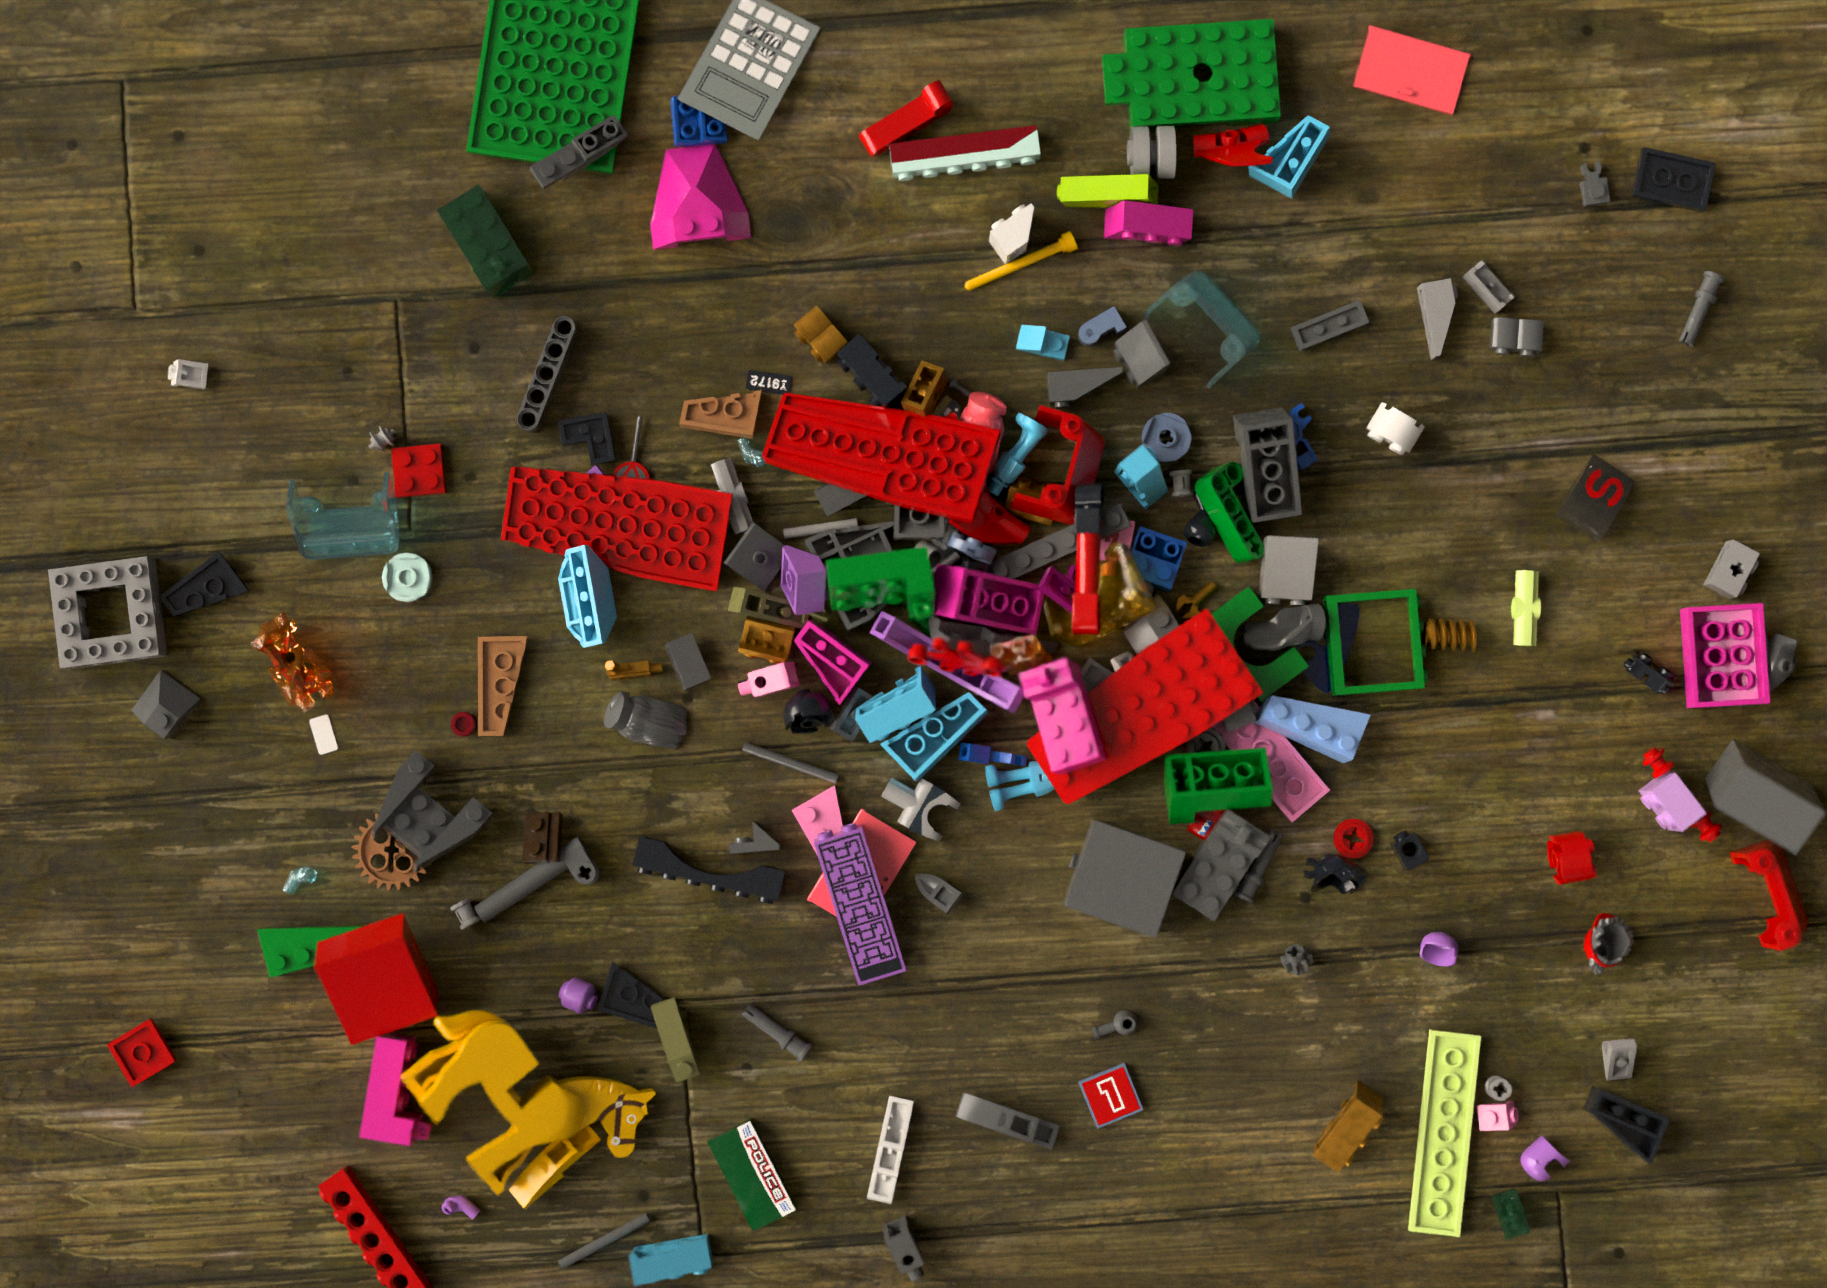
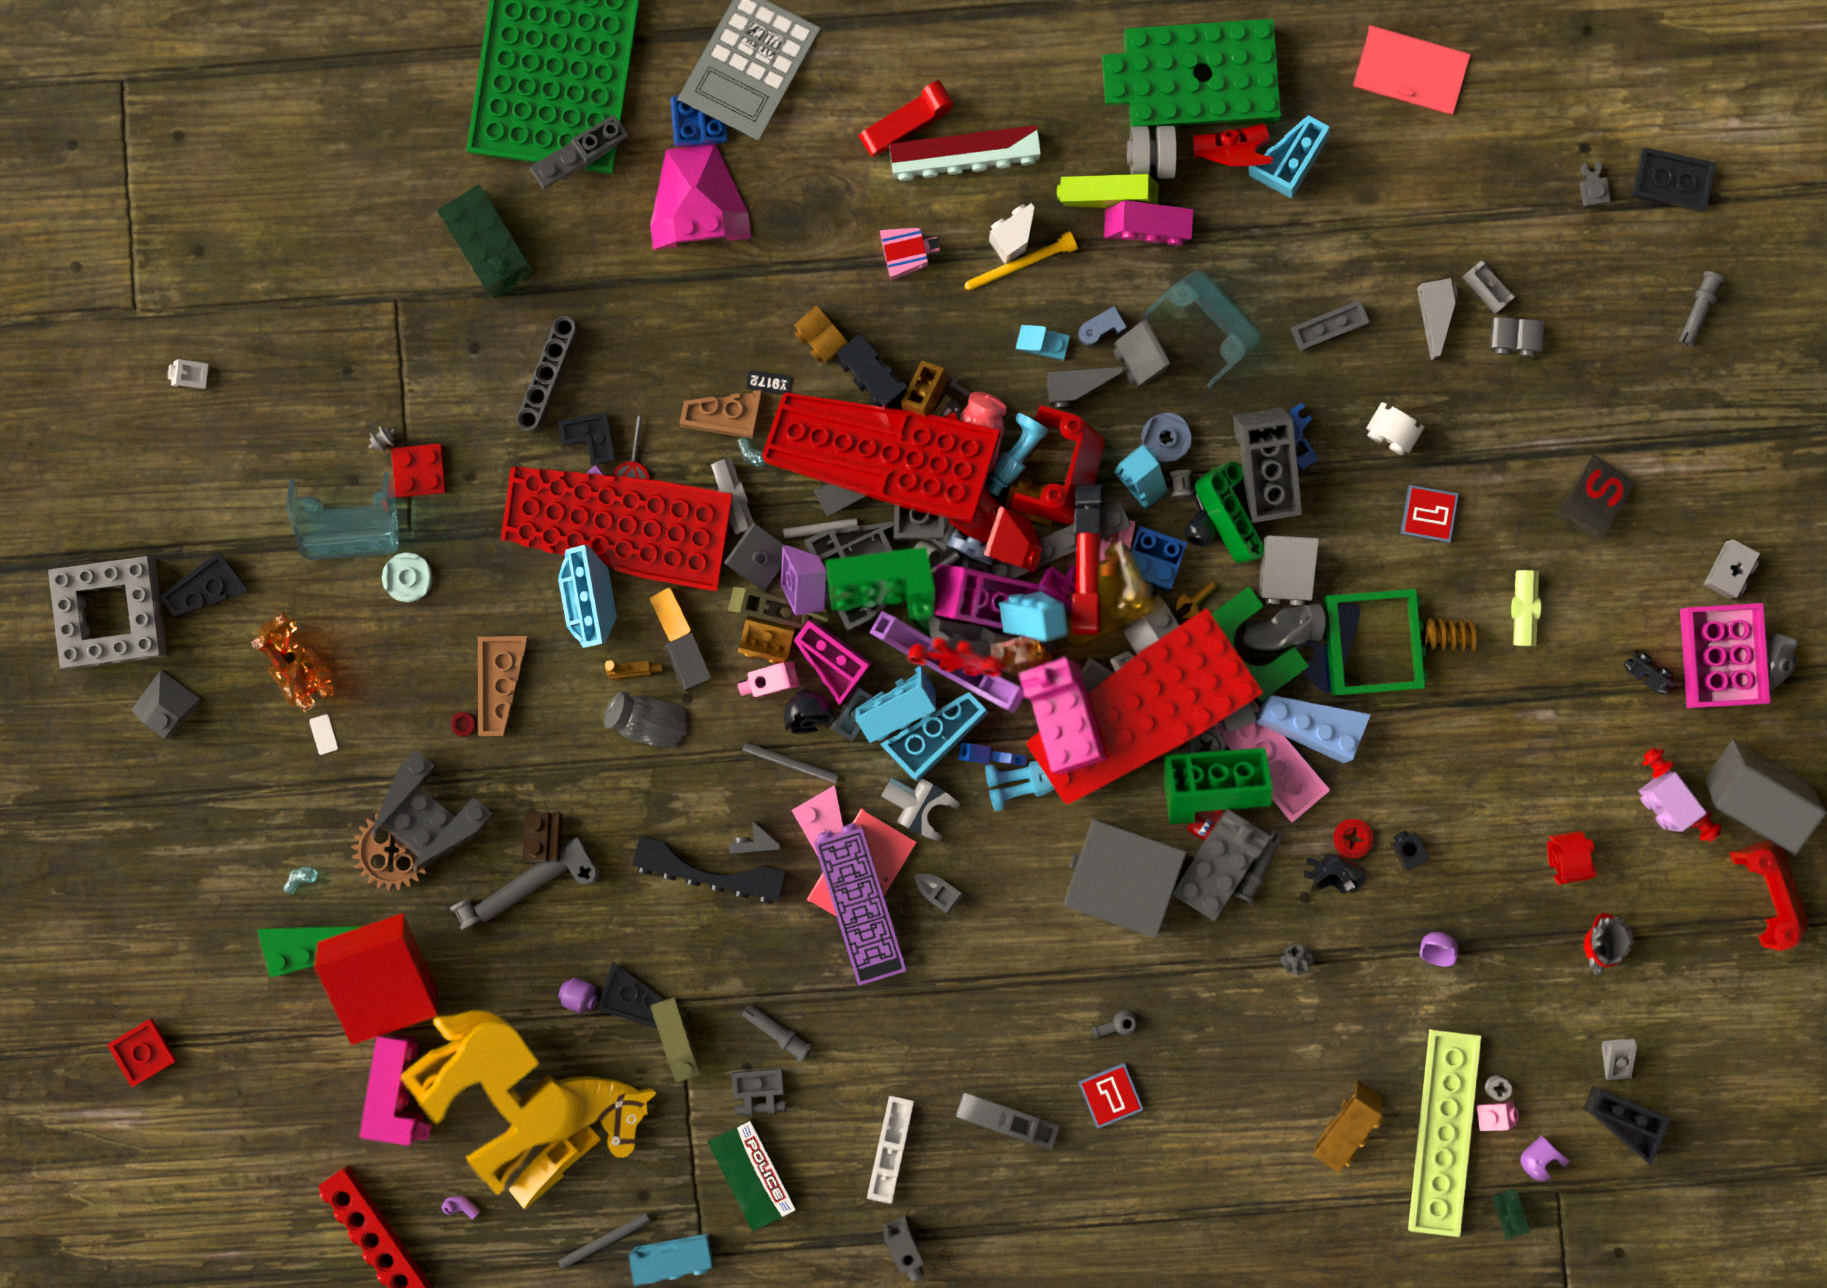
none -> slope [649,587,693,641]
none -> dark grey plate [731,1068,785,1117]
none -> torso [880,228,940,281]
none -> red slope [984,507,1042,572]
none -> medium azure wedge [999,591,1067,640]
none -> red tile [1400,485,1458,543]

